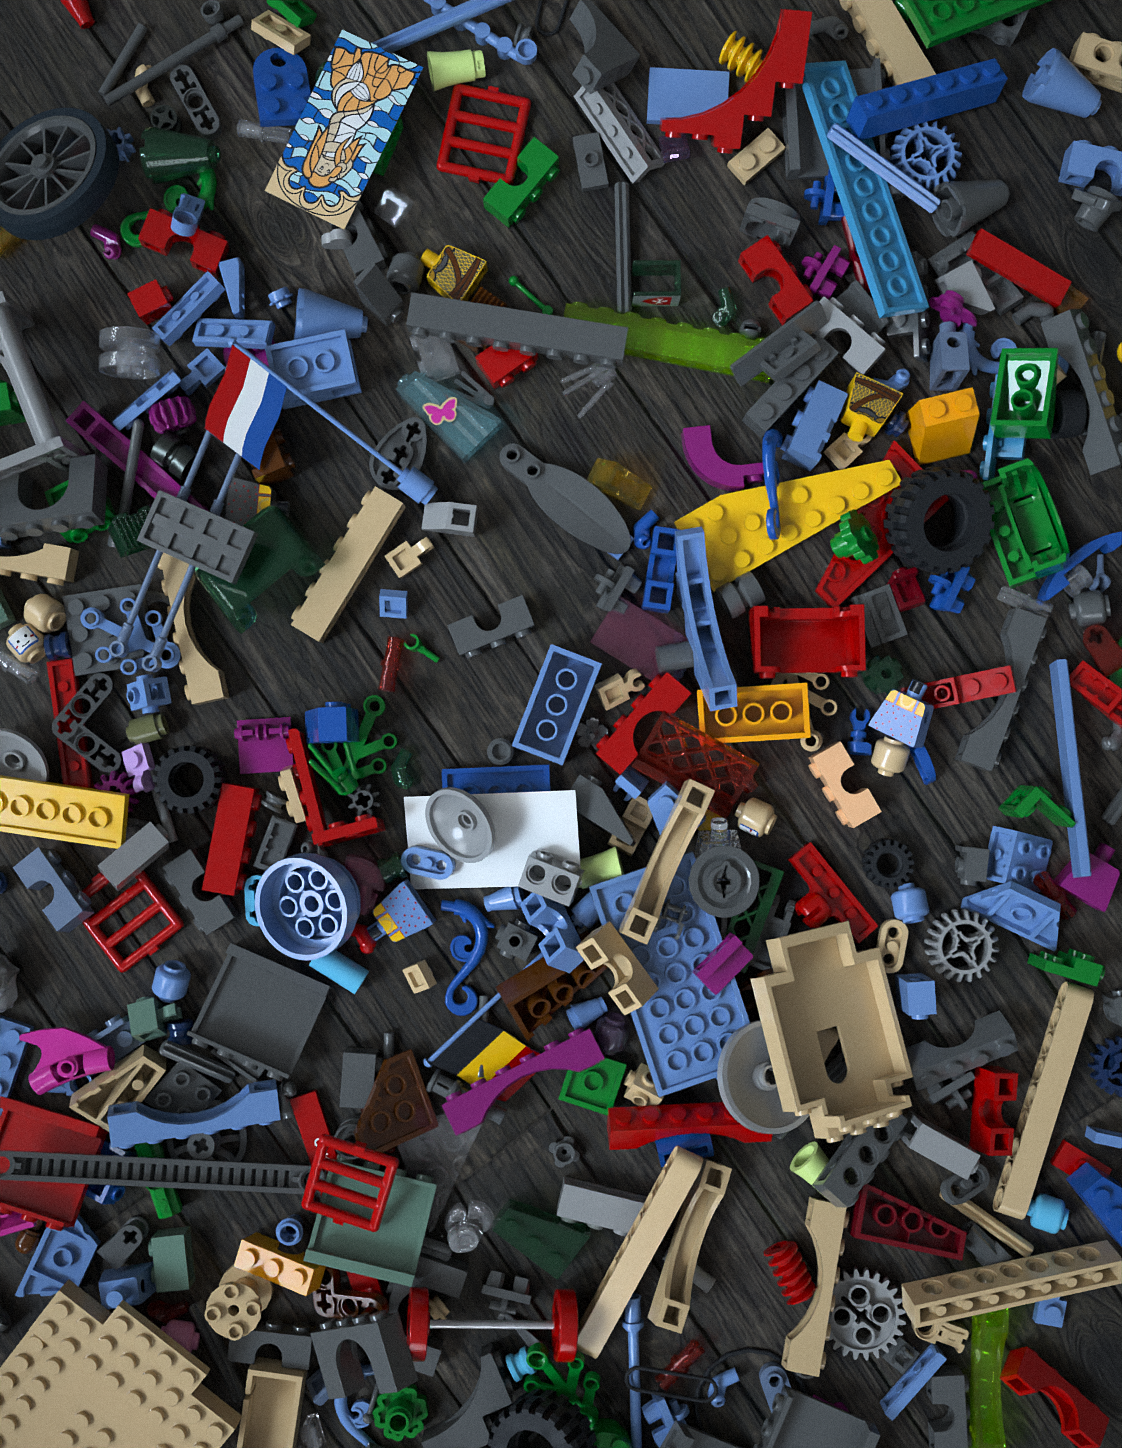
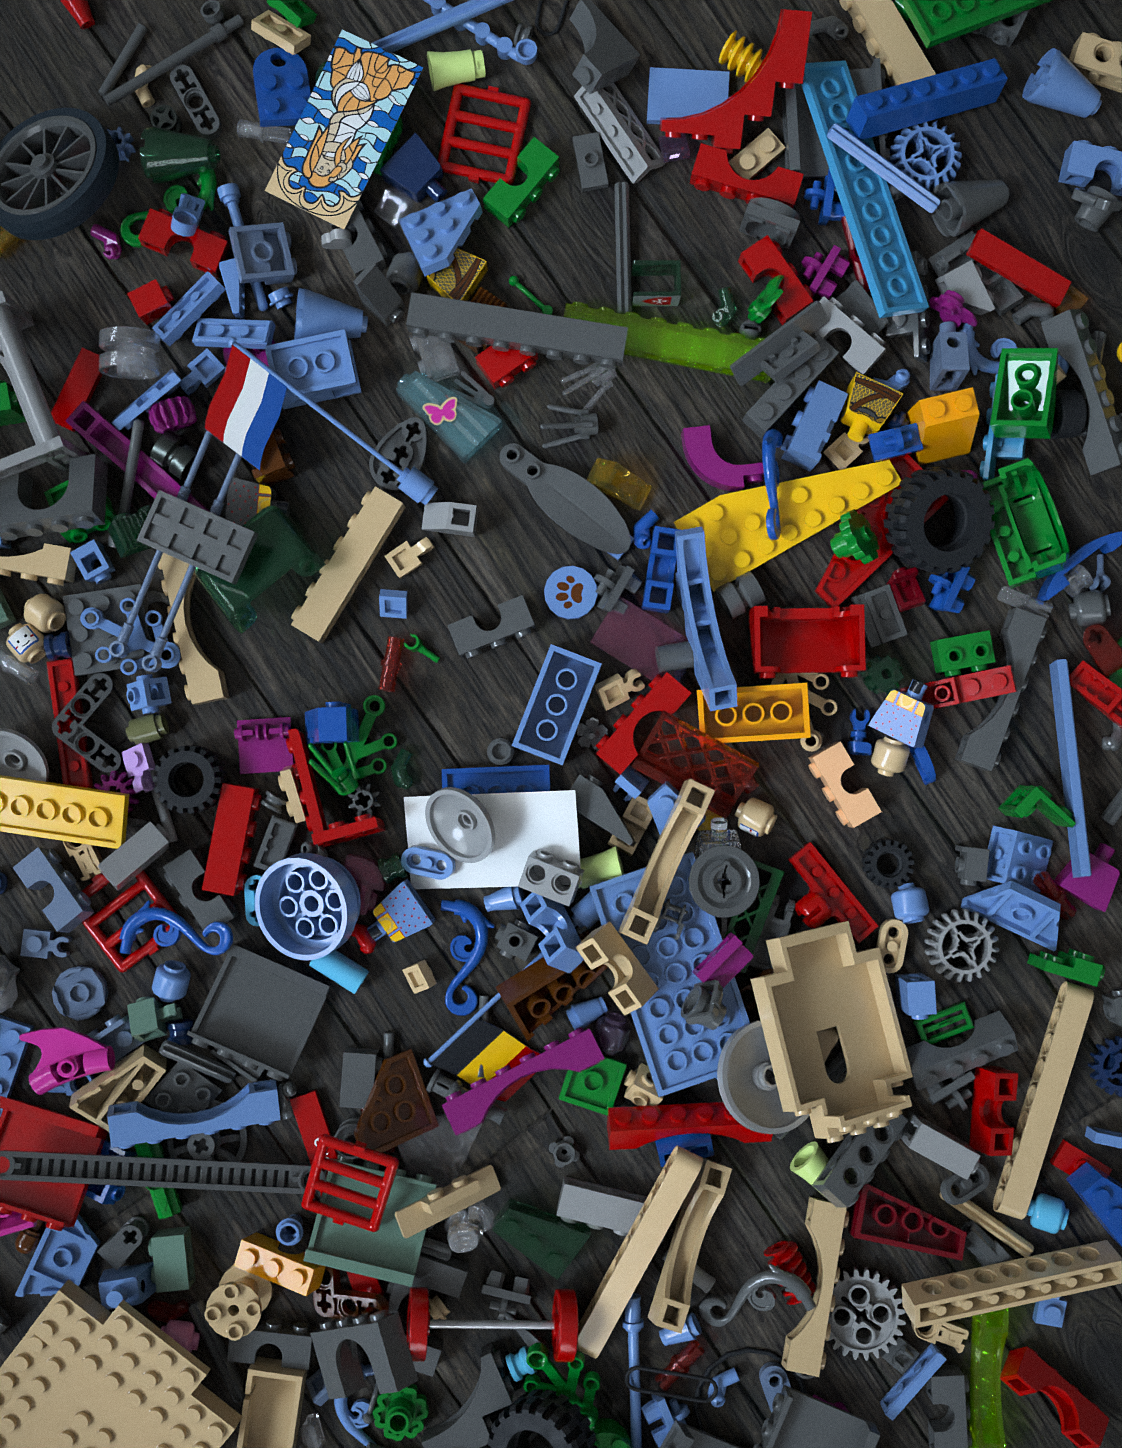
none -> sand blue plate [20,928,72,959]
none -> red tile [51,347,109,433]
none -> sand blue tile [52,965,108,1021]
none -> tan piece [63,841,103,881]
none -> medium blue brick [70,539,115,584]
none -> blue plant [119,900,233,955]
none -> medium blue piece [217,183,268,311]
none -> sand blue plate [228,222,297,285]
none -> dark blue torso [380,133,447,203]
none -> tan bracket [395,1165,501,1238]
none -> medium blue plate [399,188,483,276]
none -> dark grey plant [540,404,598,449]
none -> medium blue tile [544,566,597,620]
none -> medium blue cone [659,1313,701,1346]
none -> dark grey piece [681,980,726,1030]
none -> red arch [689,143,804,208]
none -> dark grey plant [699,1264,816,1327]
none -> green plate [747,275,784,324]
none -> blue hips [868,423,923,462]
none -> green tile [912,1001,974,1044]
none -> green brick [930,630,996,677]

